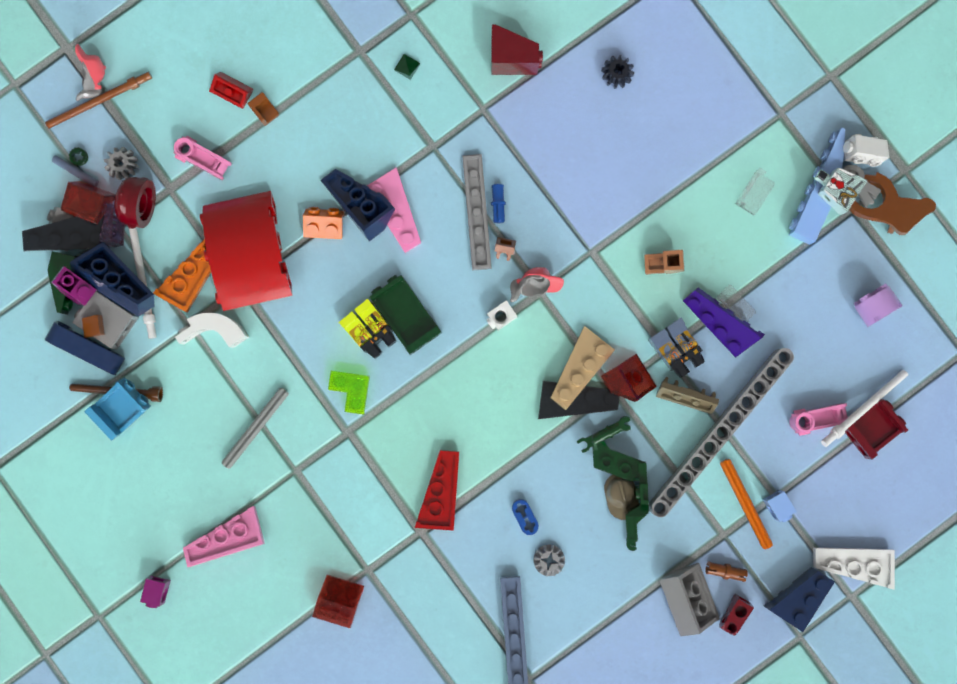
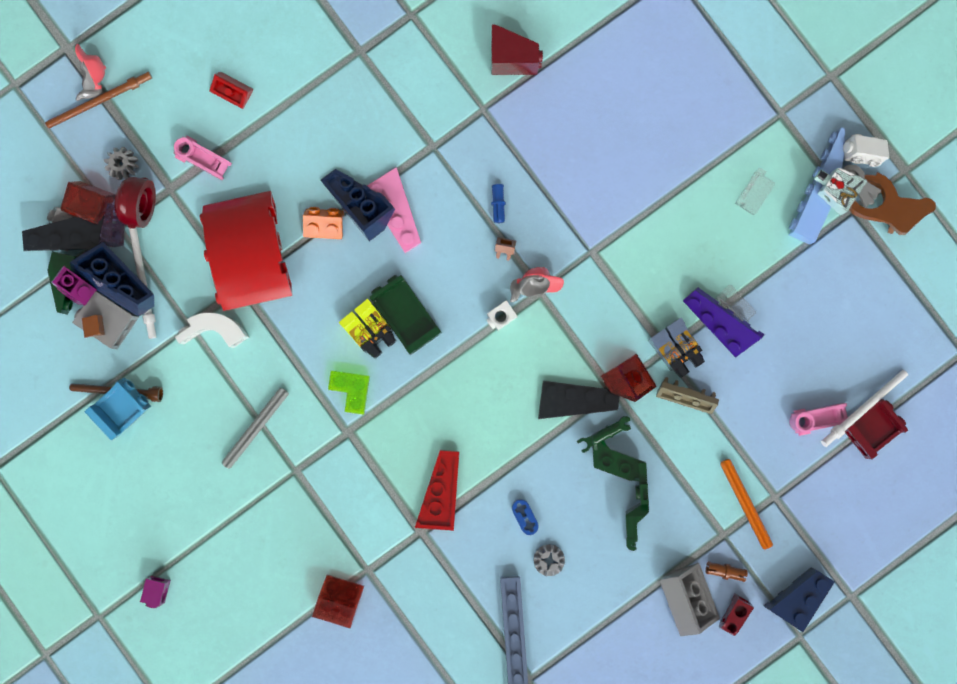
dark blue beam [44,321,125,375] -> none
sand blue piece [52,155,99,187] -> none
dark green bush [68,147,88,166] -> none
orange wing [153,239,211,313] -> none
bright pink wing [183,506,265,567] -> none
dark orange panel [247,92,279,126] -> none
dark green slope [394,54,420,80] -> none
light grey tile [463,154,492,271] -> none
tan wing [551,326,615,410] -> none
black gear [601,55,634,89] -> none
dark tan piece [604,475,639,520] -> none
nougat brick [644,250,685,275] -> none
light grey beam [649,348,794,517] -> none
light blue brick [763,490,797,522] -> none
white wing [813,547,895,590] -> none
lavender brick [854,284,903,327] -> none

